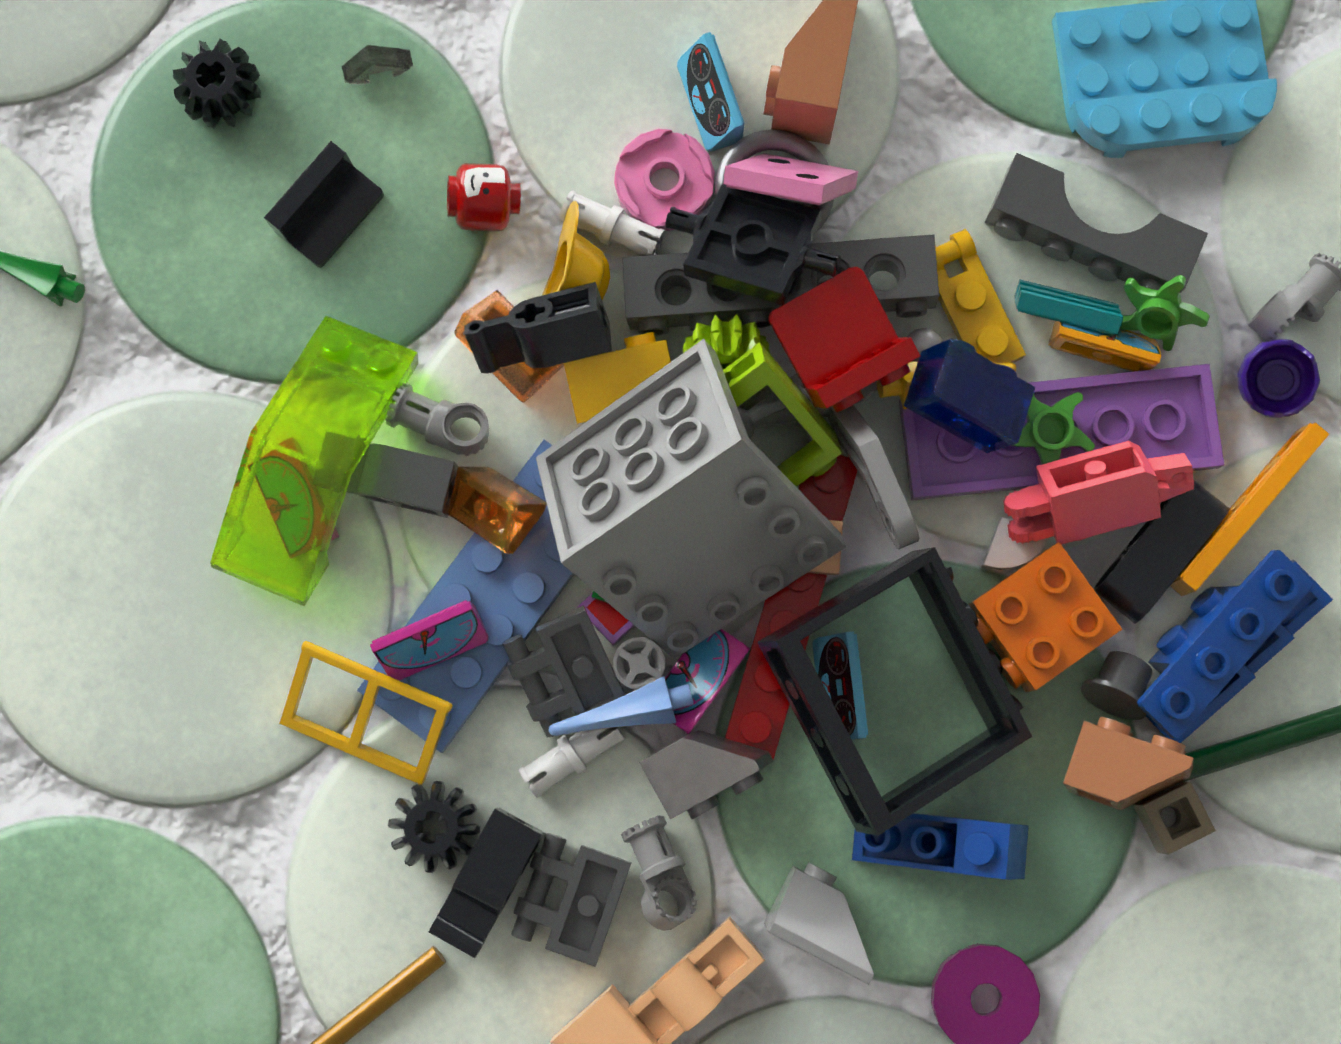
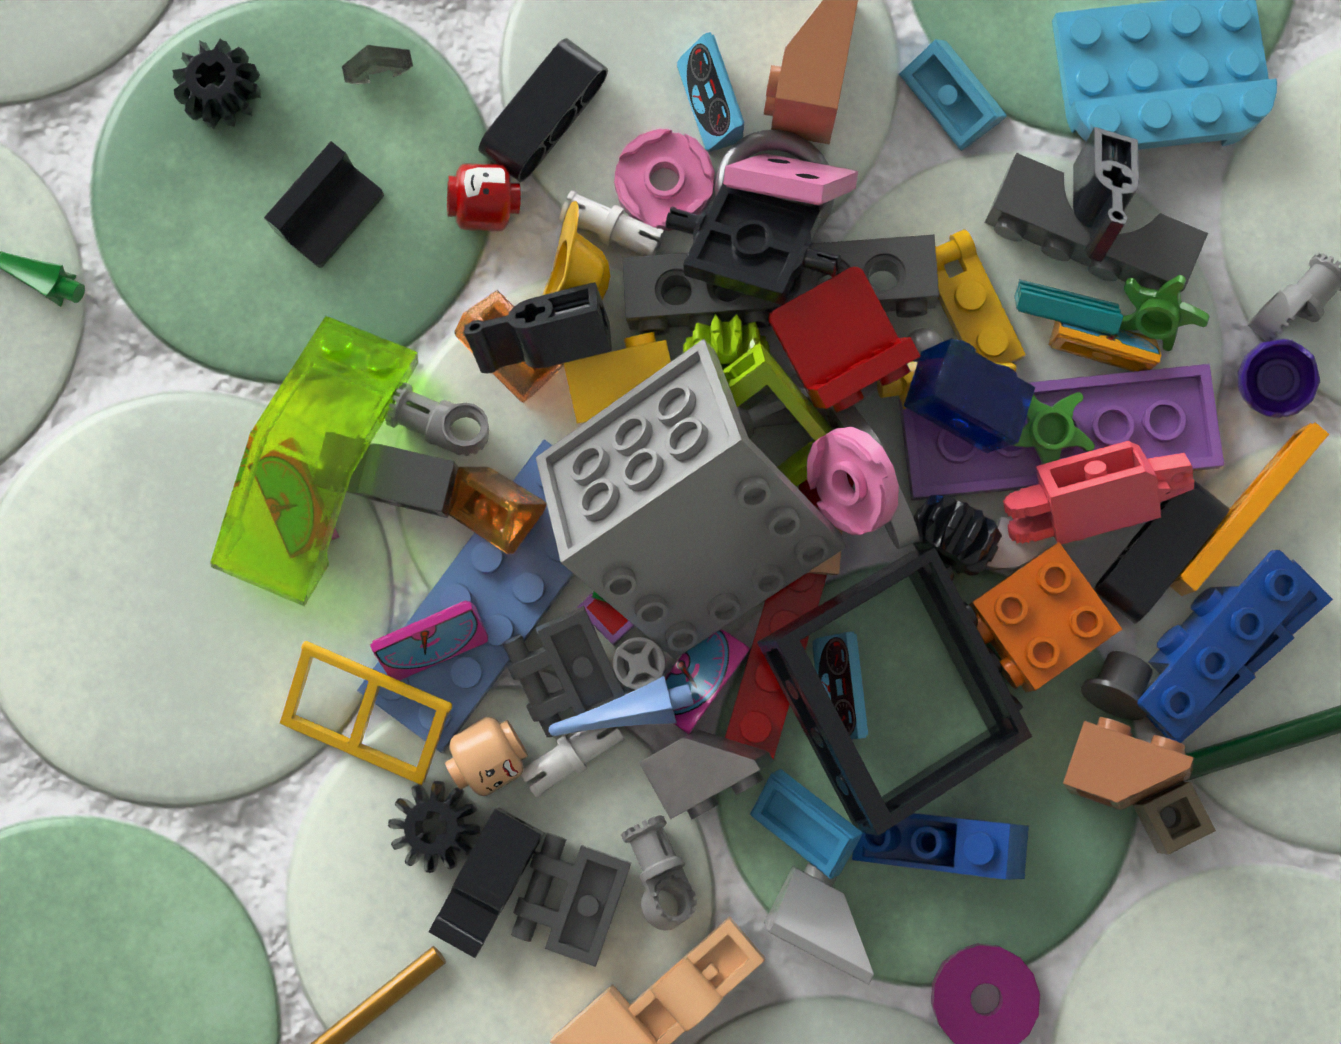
none -> light nougat head [445,716,528,796]
none -> black beam [478,38,608,182]
none -> dark azure tile [749,769,863,879]
none -> bright pink tile [807,427,899,535]
none -> medium azure slope [899,39,1007,151]
none -> black gear [913,495,1002,576]
none -> black piece [1073,127,1139,262]

